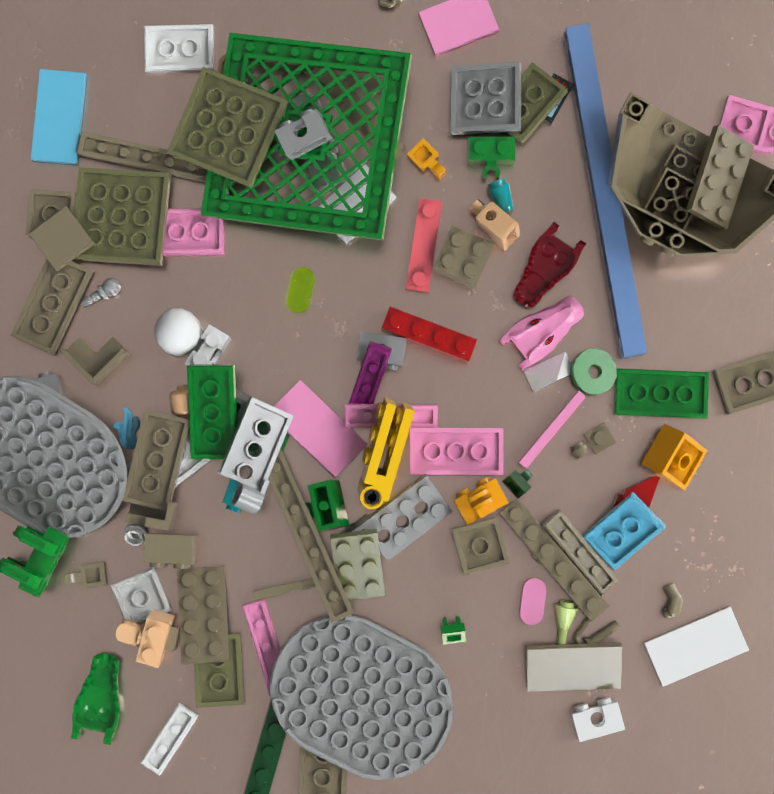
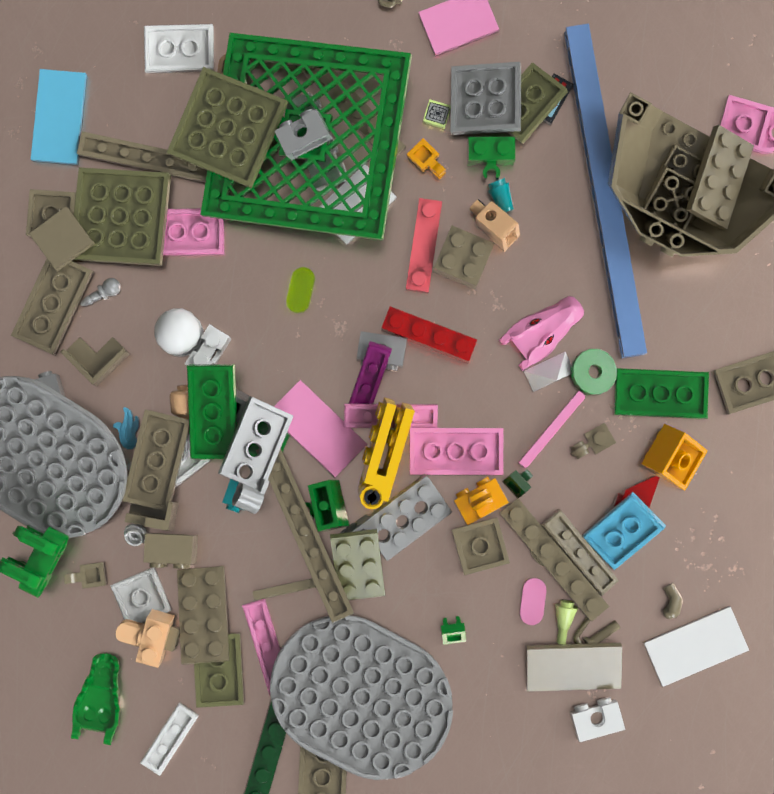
dark red animal [514,221,586,308] -> none
none -> tile [423,99,451,129]

